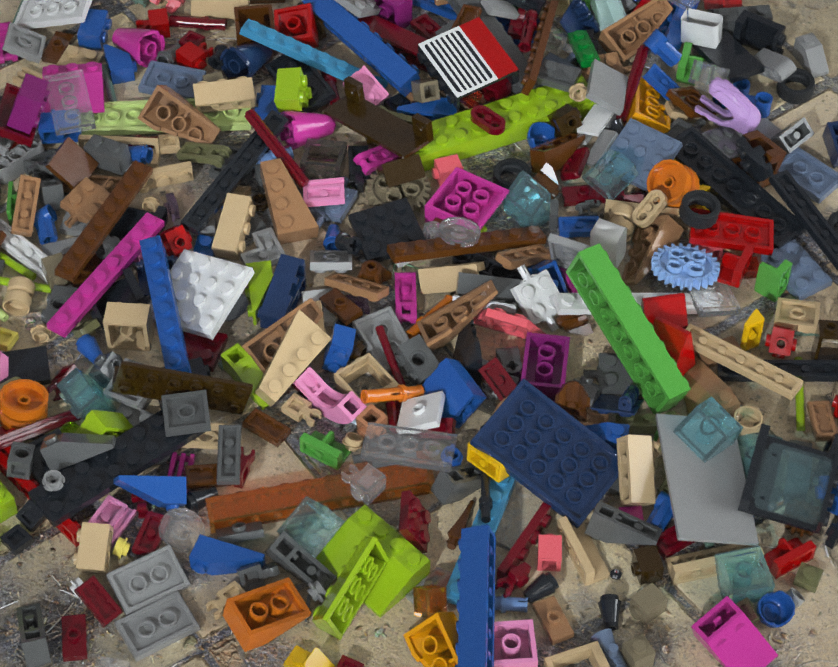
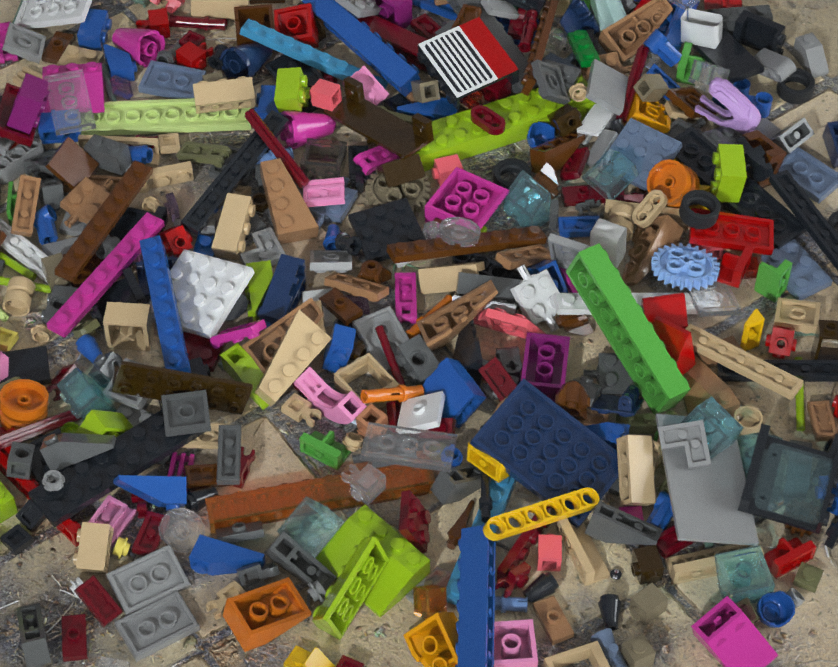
medium nougat wedge [138,85,221,144] -> none
reddish brown plate [242,408,291,448] -> none
none -> clear purple plate [110,75,133,100]
none -> dark pink plate [210,319,267,349]
none -> coral brick [309,79,342,111]
none -> yellow beam [483,487,599,541]
none -> dark grey plate [531,60,570,105]
none -> dark tan brick [633,74,669,102]
none -> light grey plate [658,420,711,470]
none -> lime brick [710,144,747,203]

